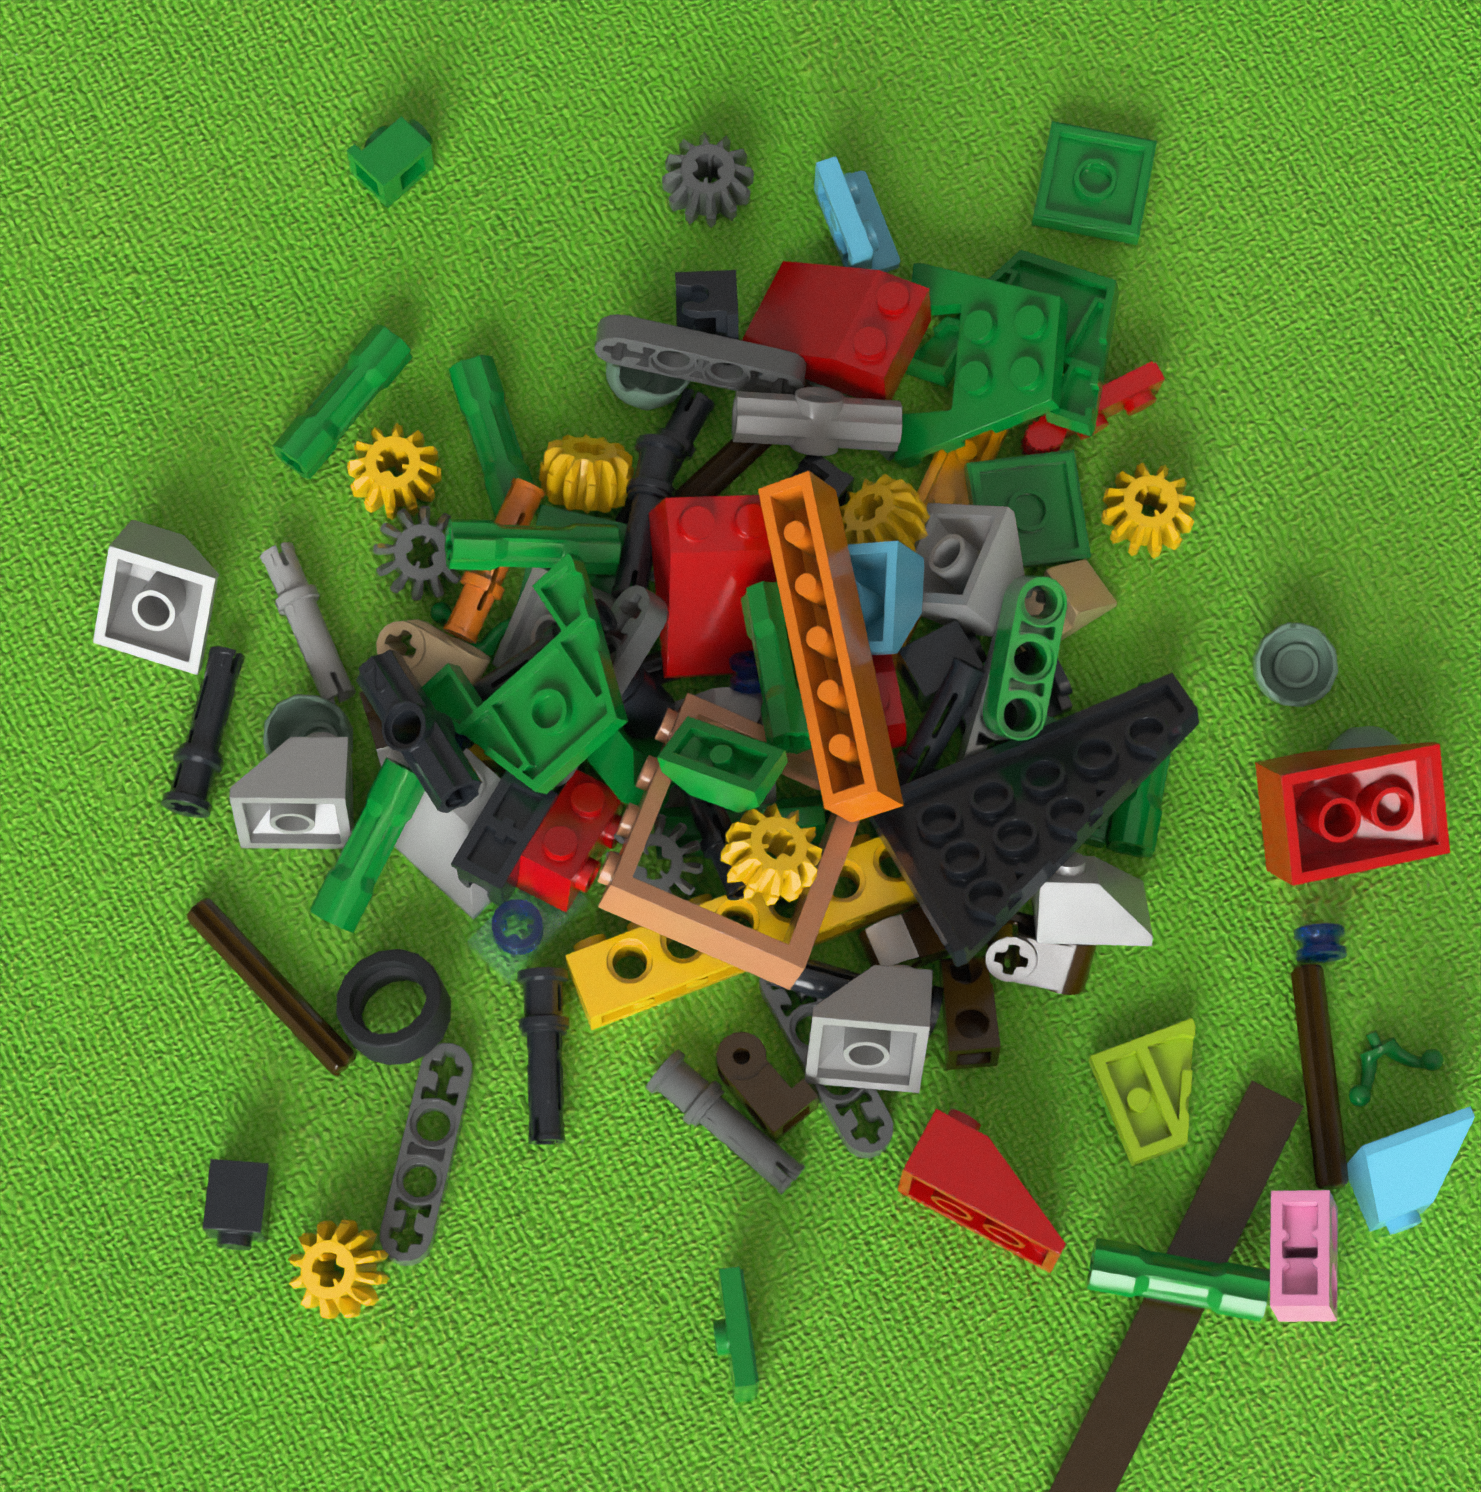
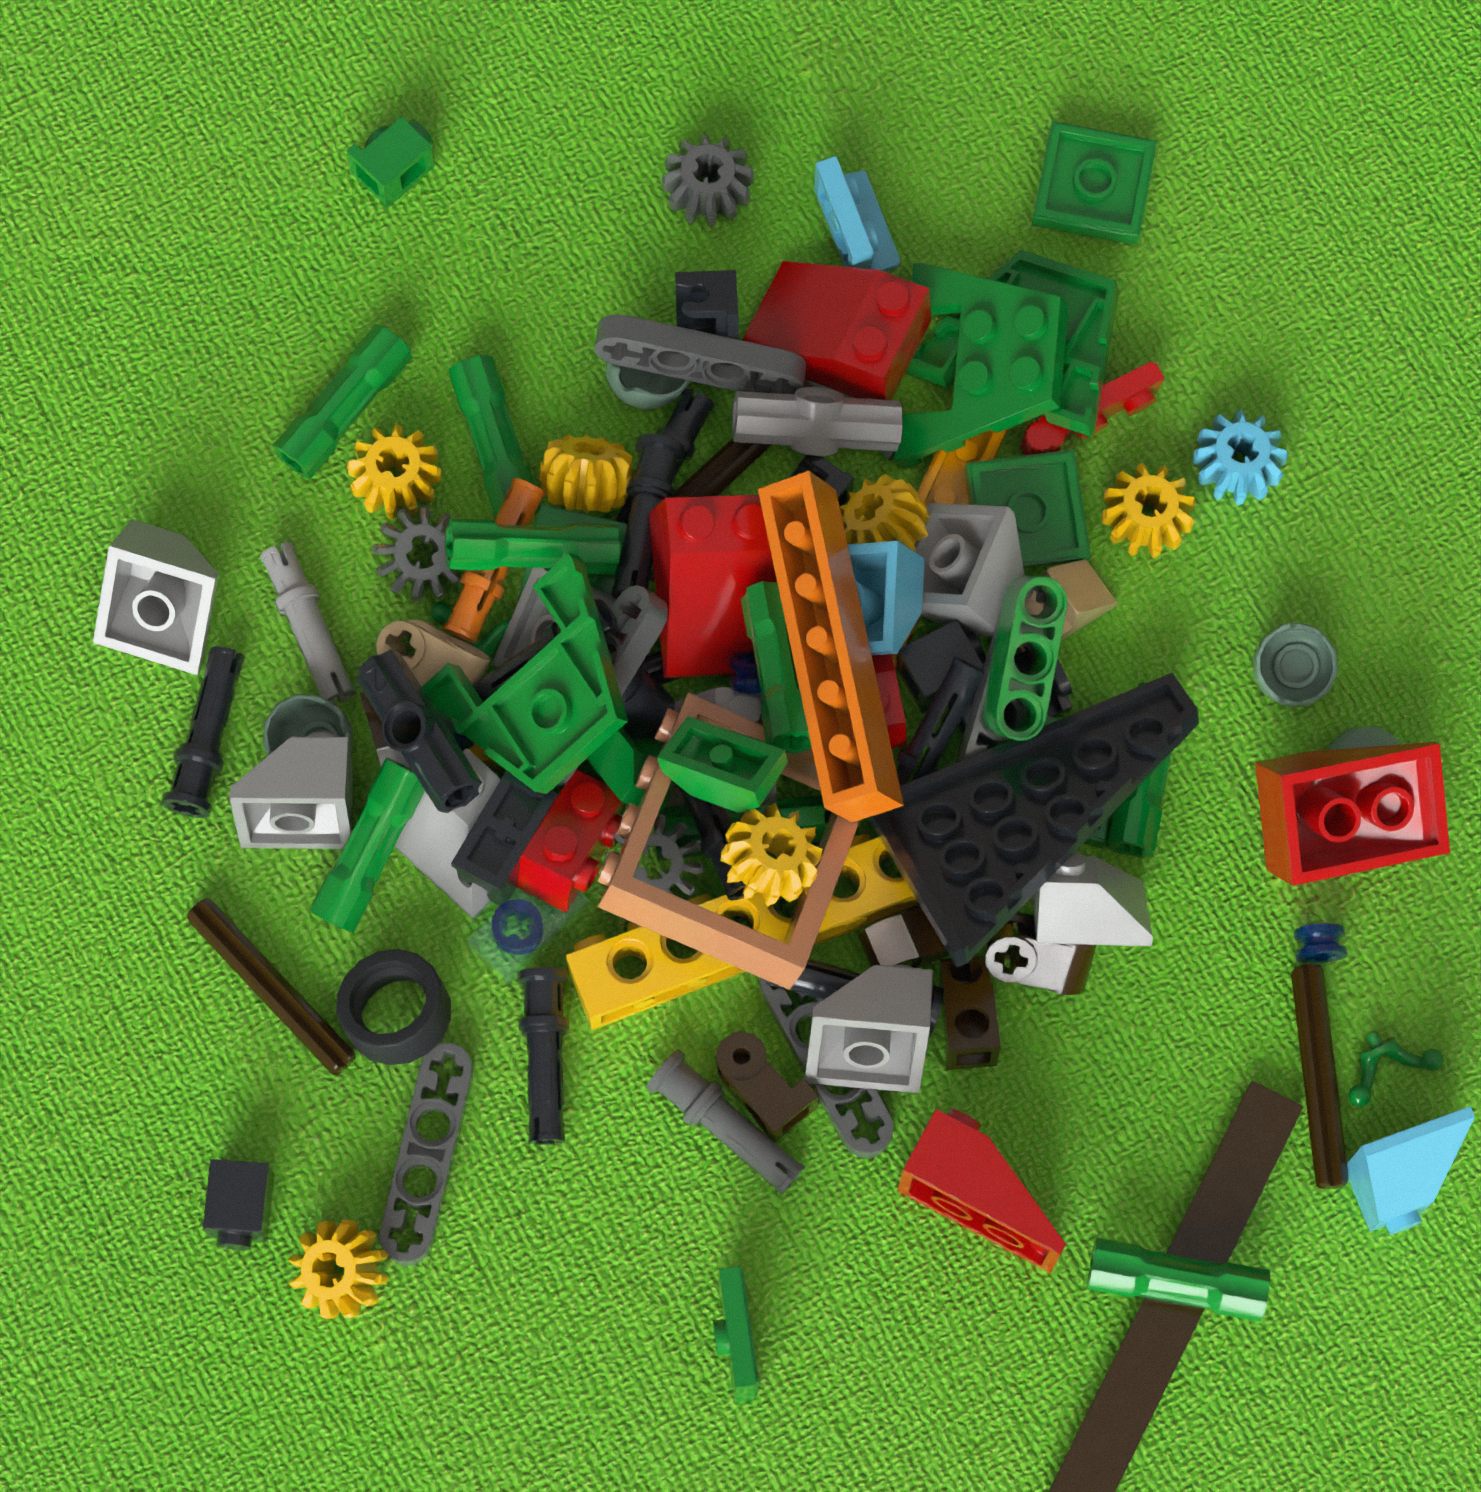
lime wing [1088,1018,1196,1166] -> none
bright pink brick [1270,1190,1338,1321] -> none
none -> medium azure gear [1192,409,1288,506]

